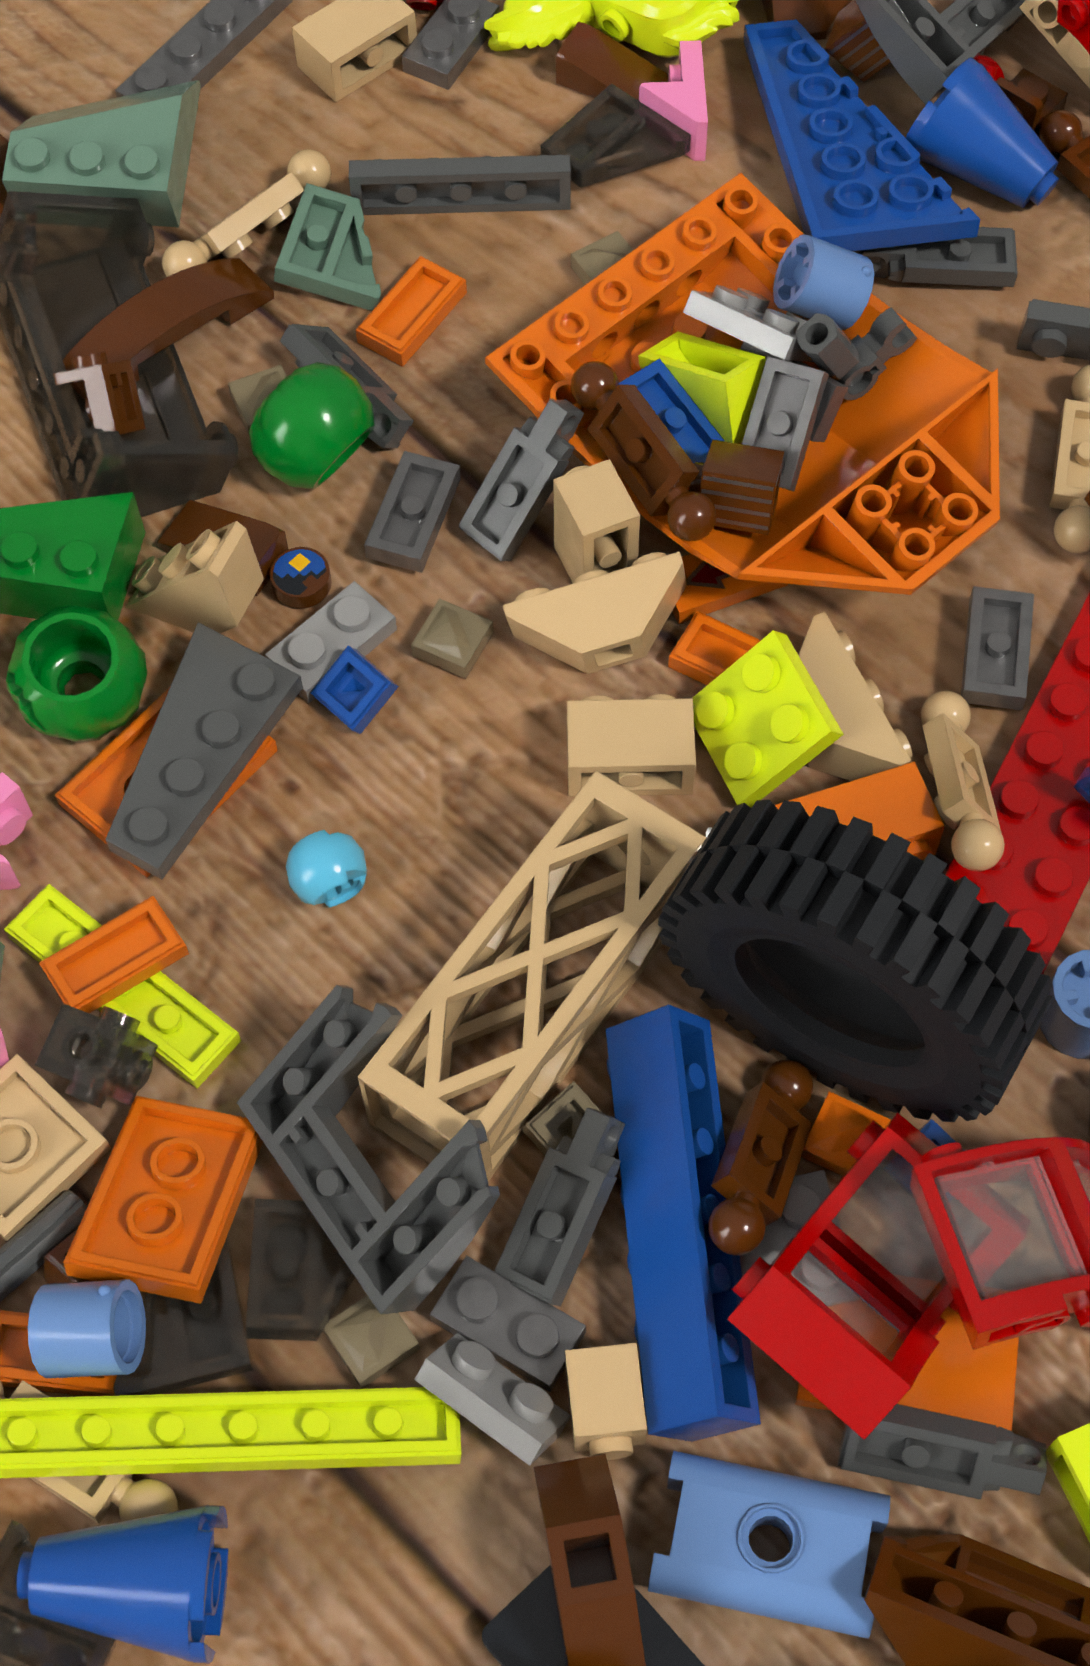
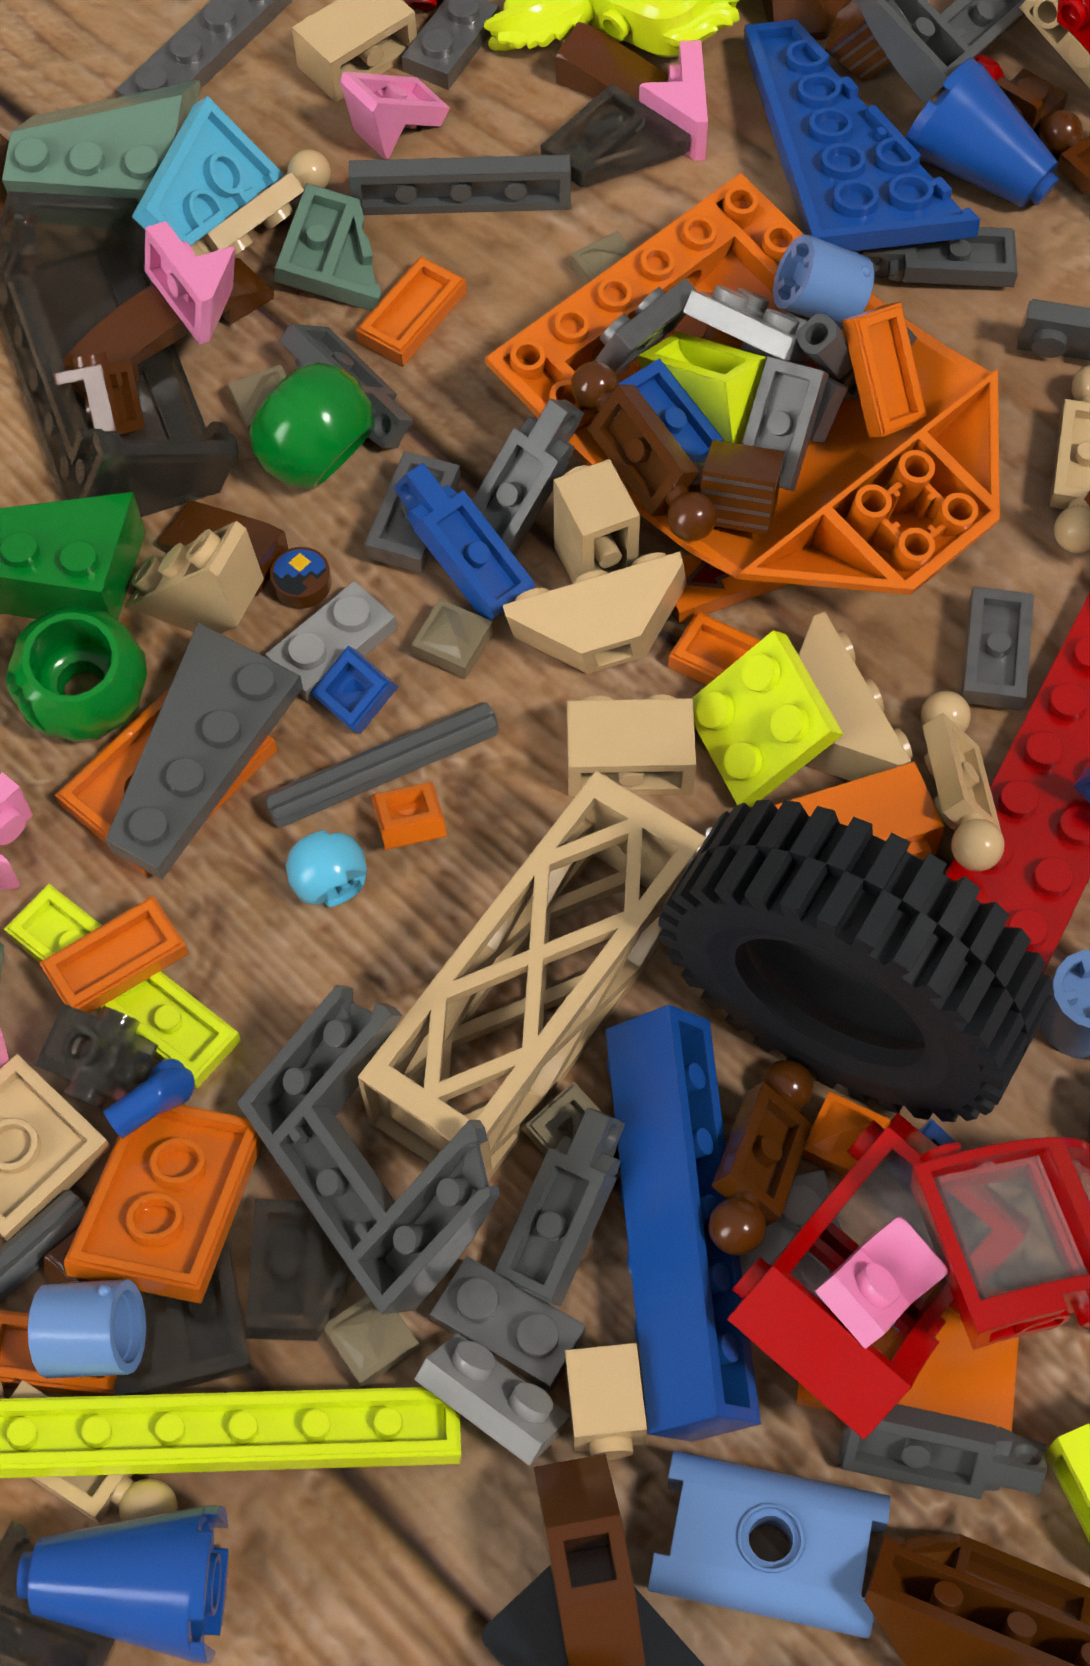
none -> blue arm [103,1058,195,1139]
none -> medium azure wing [132,96,284,246]
none -> bright pink slope [144,221,235,345]
none -> dark grey axle [264,702,499,827]
none -> bright pink slope [340,71,450,160]
none -> orange tile [371,782,447,850]
none -> blue hinge [393,463,536,620]
none -> flat silver plate [594,278,697,375]
none -> bright pink slope [815,1216,949,1349]
none -> orange tile [842,302,928,438]

